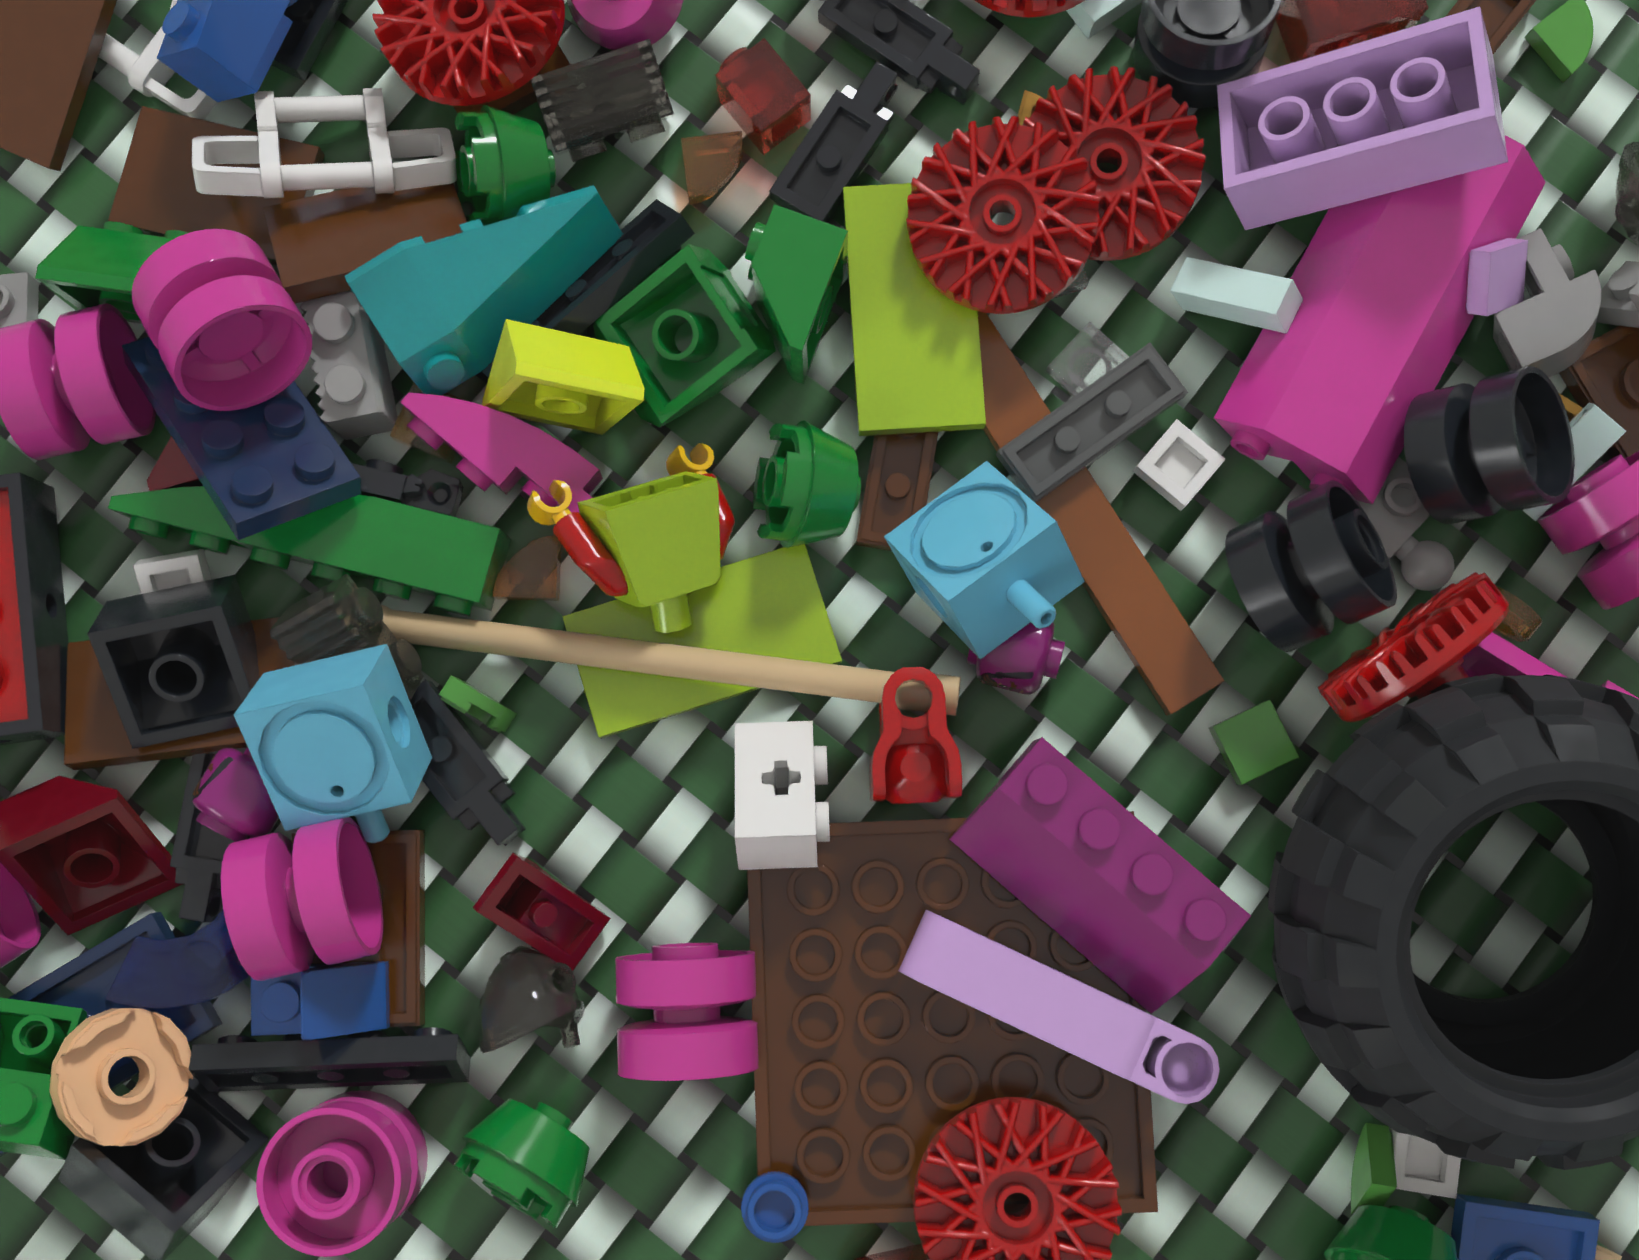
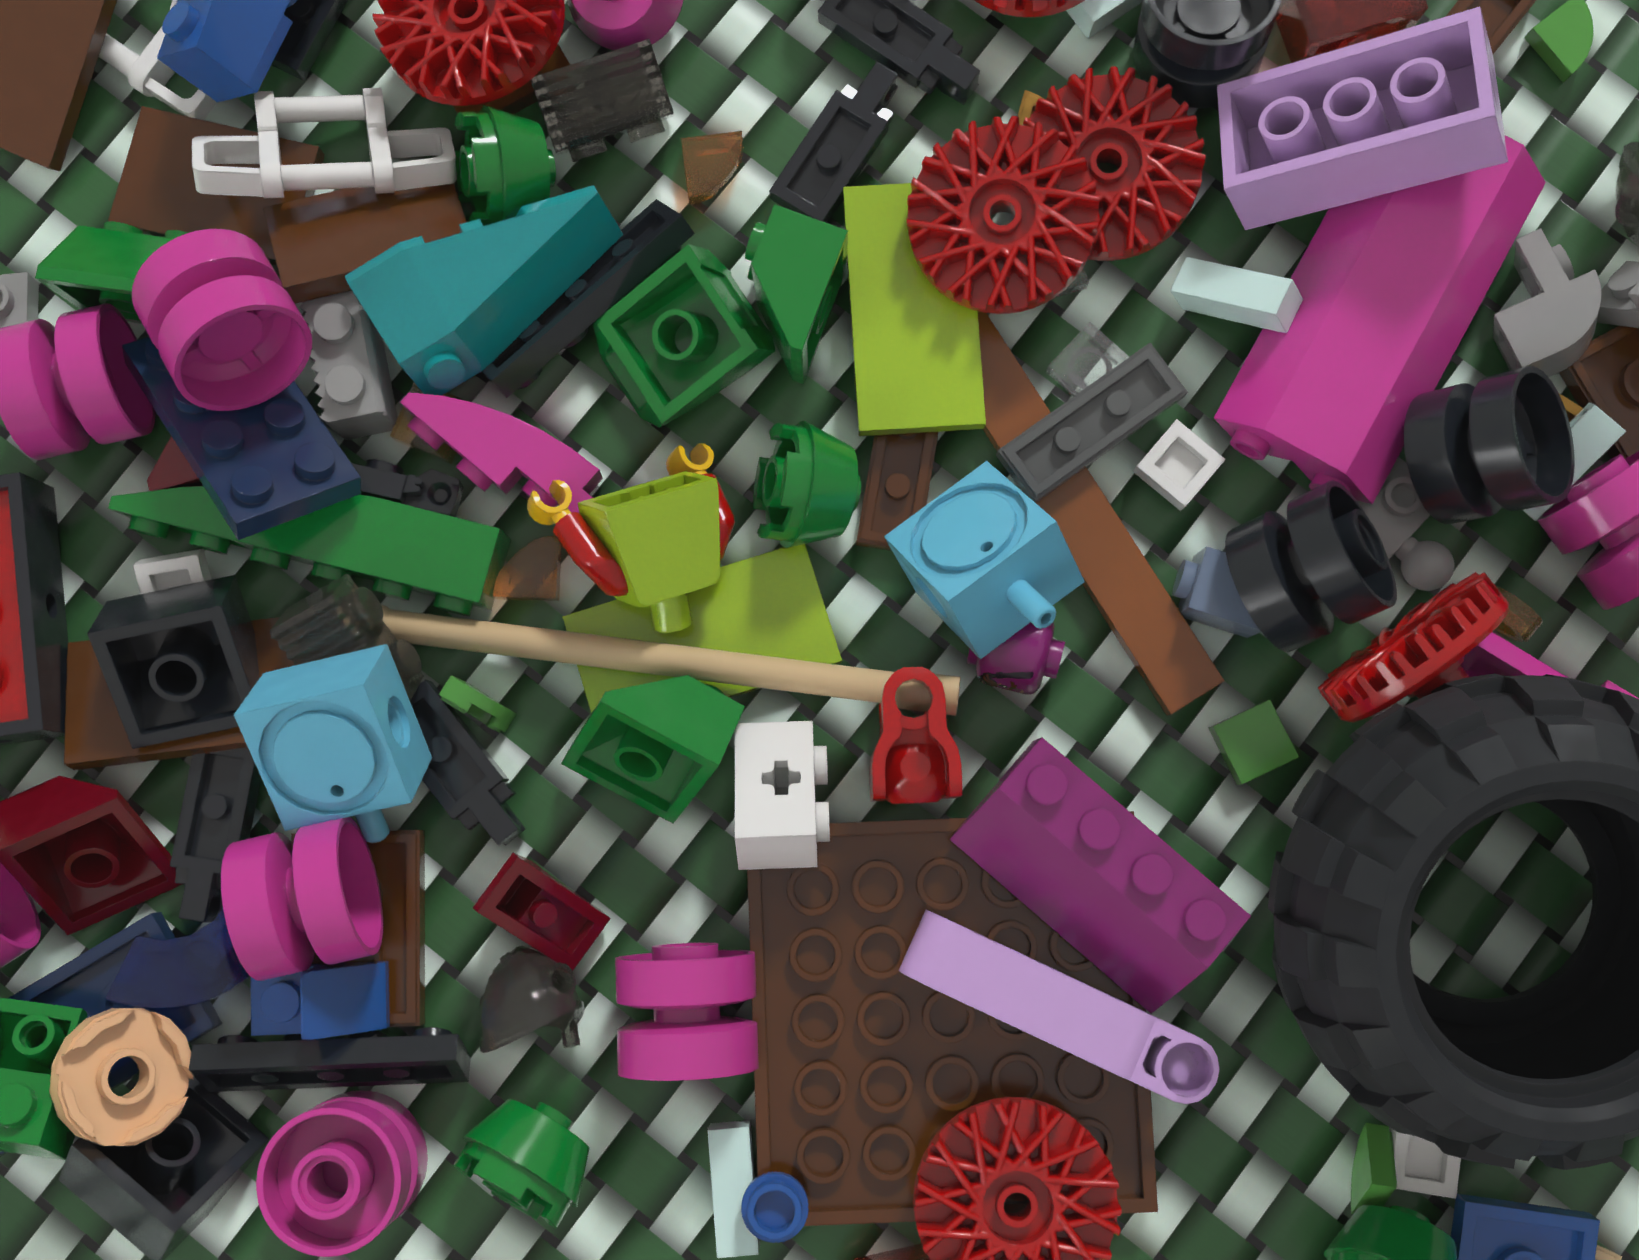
magenta head [191,747,279,842] -> none
neon yellow slope [482,319,645,435] -> none
clear red brick [715,38,811,155] -> none
lavender tile [1466,238,1528,316] -> none
none -> green slope [561,675,745,824]
none -> light aqua piece [708,1120,760,1258]
none -> sand blue brick [1172,546,1261,638]

